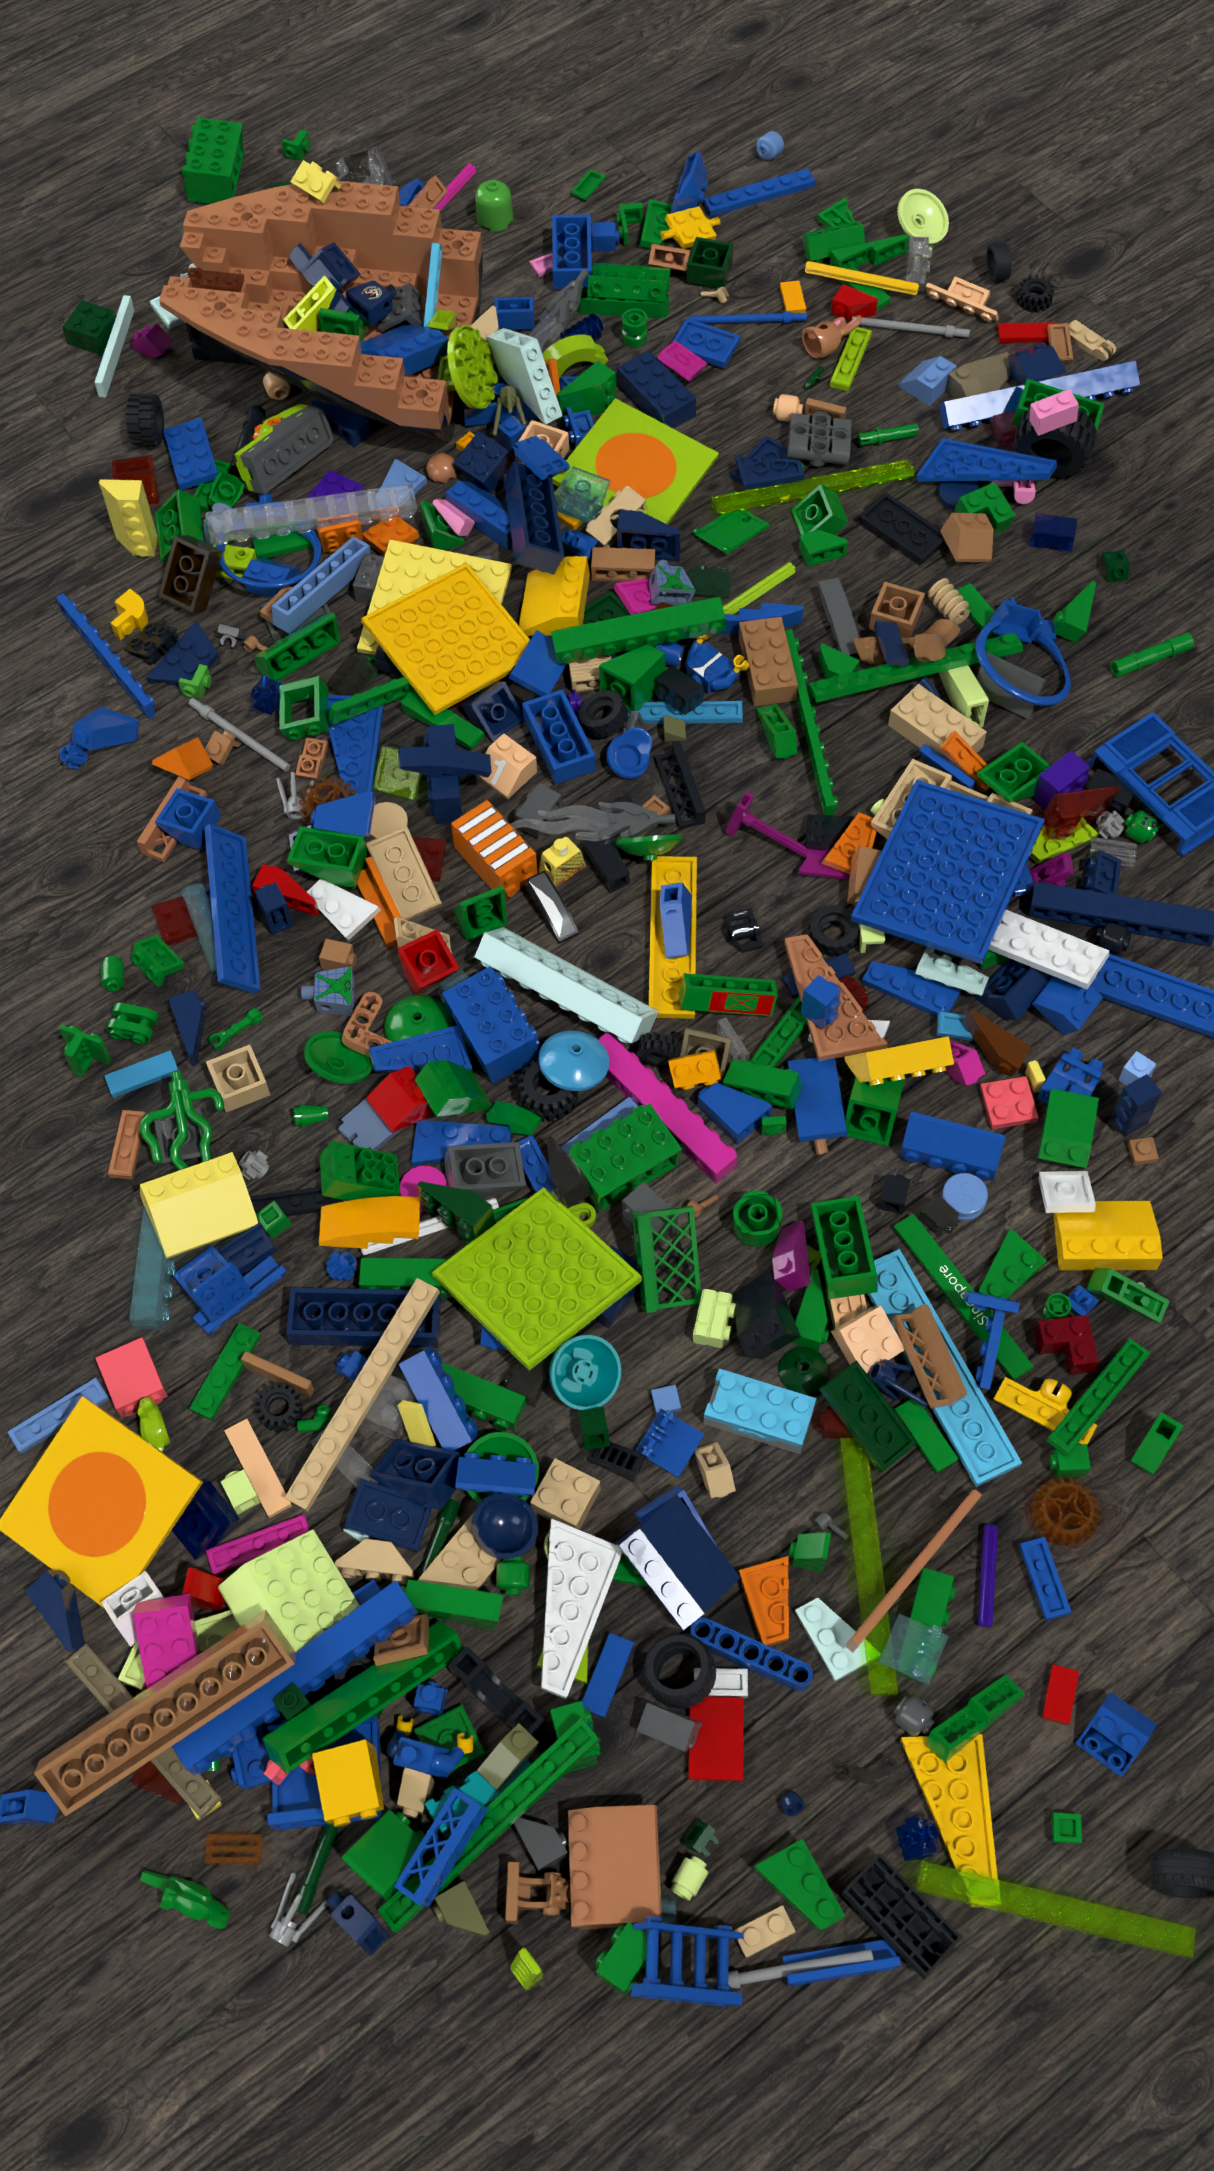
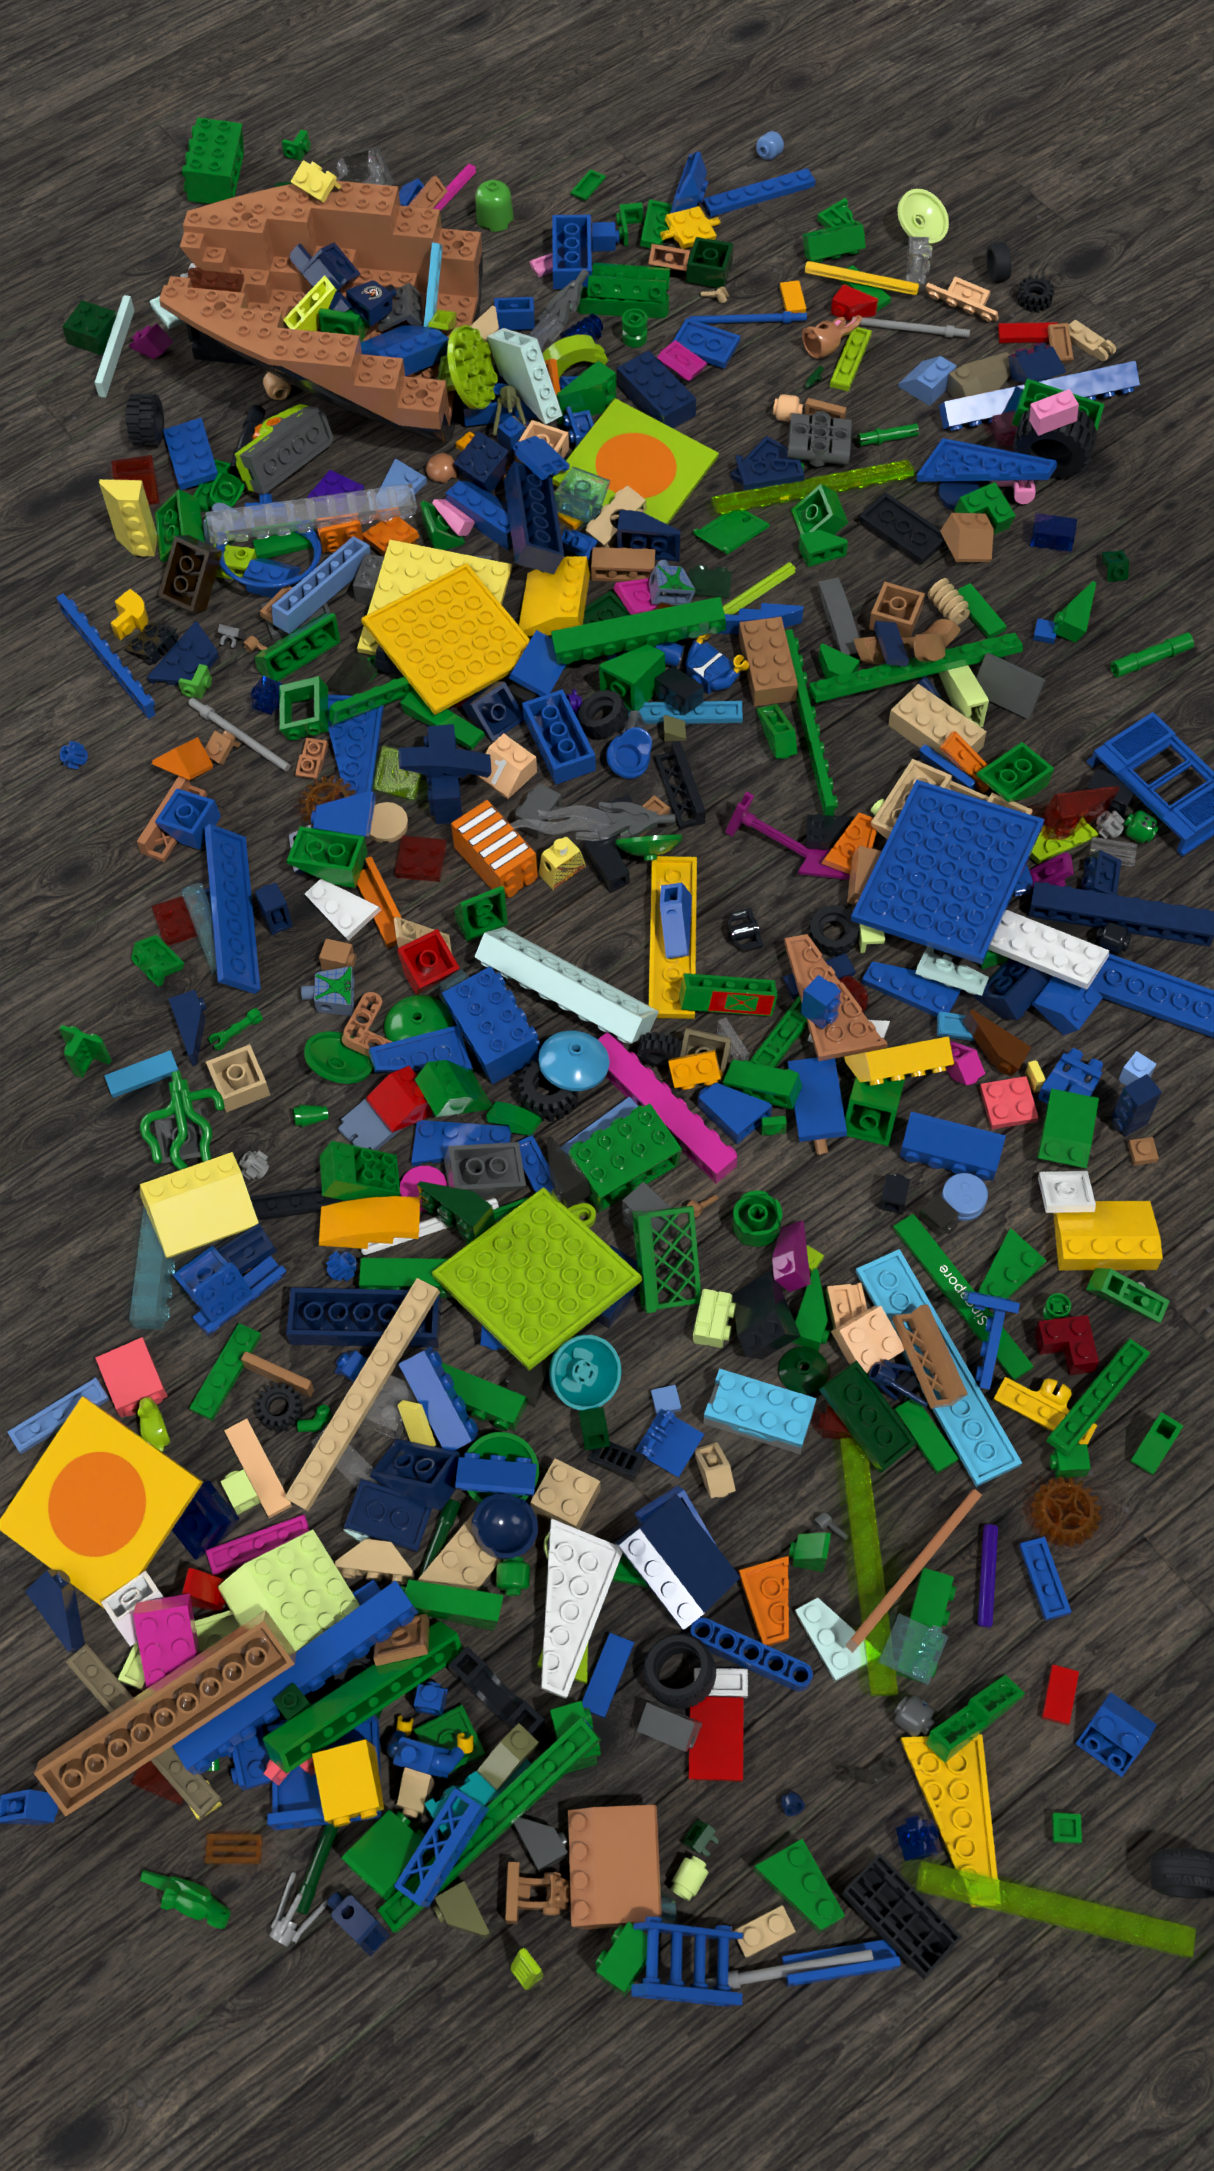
blue slope [72,707,139,750] -> none
green brick [101,956,125,991] -> none
green brick [106,1003,159,1045] -> none
nougat tile [108,1110,146,1180] -> none
red slope [252,864,319,916] -> none
green slope [256,1200,292,1238] -> none
light grey plant [276,772,314,819] -> none
dark blue slope [311,400,372,448] -> none
tan tile [366,826,442,920] -> none
slope [525,870,579,944] -> none
tan brick [569,655,611,692] -> none
green brick [811,1196,878,1300] -> none
green slope [830,234,909,269] -> none
blue brick [975,597,1071,706] -> none
dark purple brick [1033,751,1090,816] -> none
blue tile [1068,1285,1099,1316] -> none

